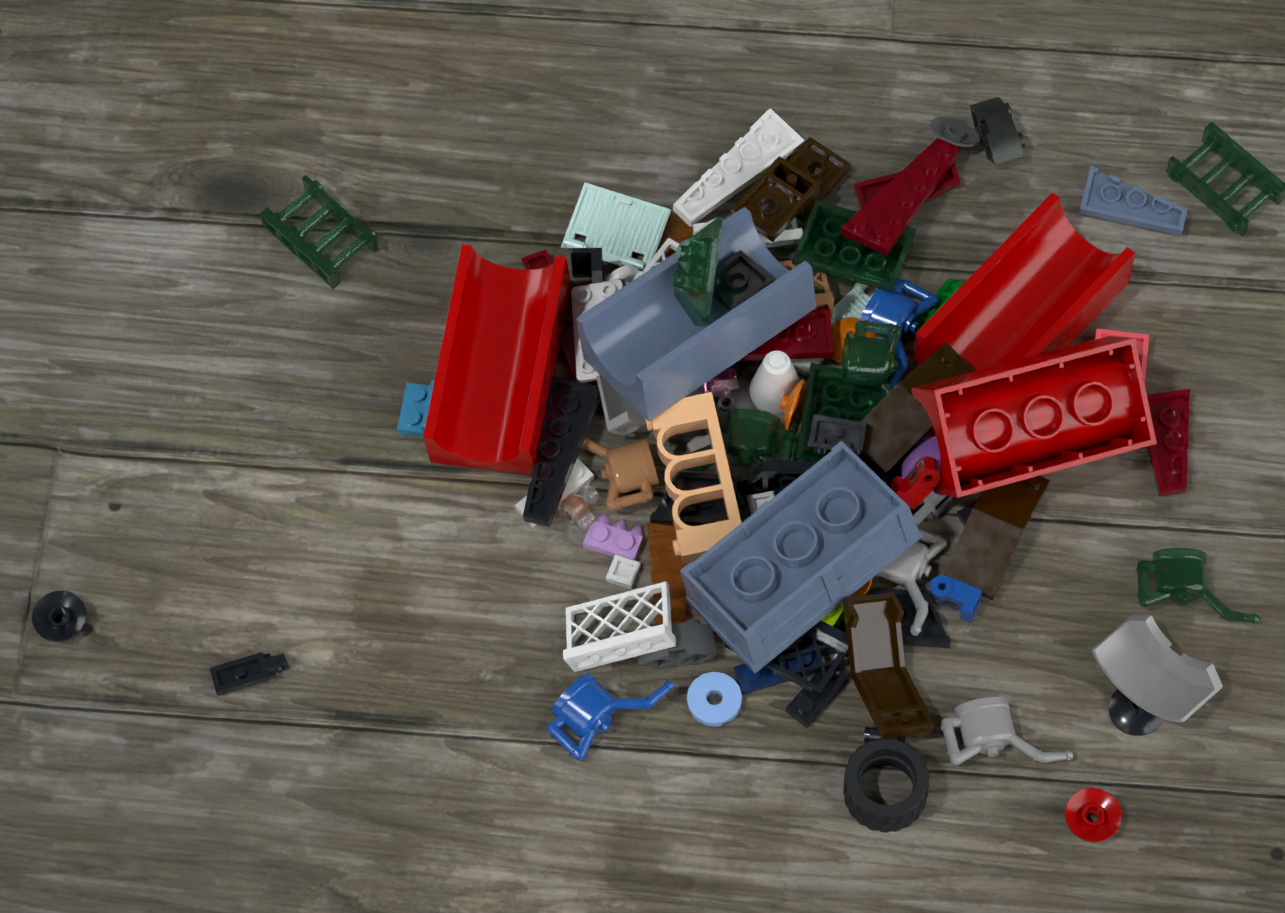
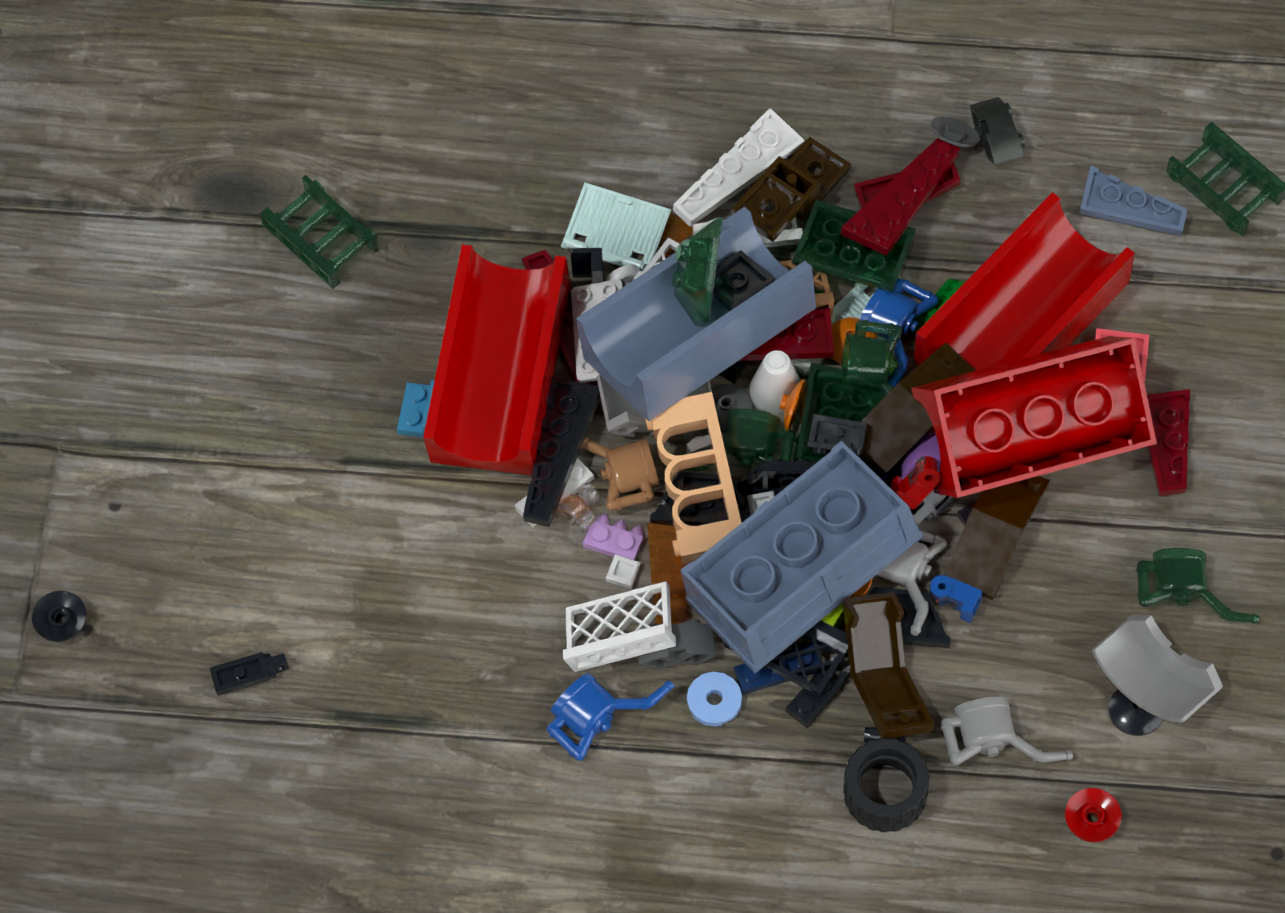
clear pink plate [704,365,739,397] -> none

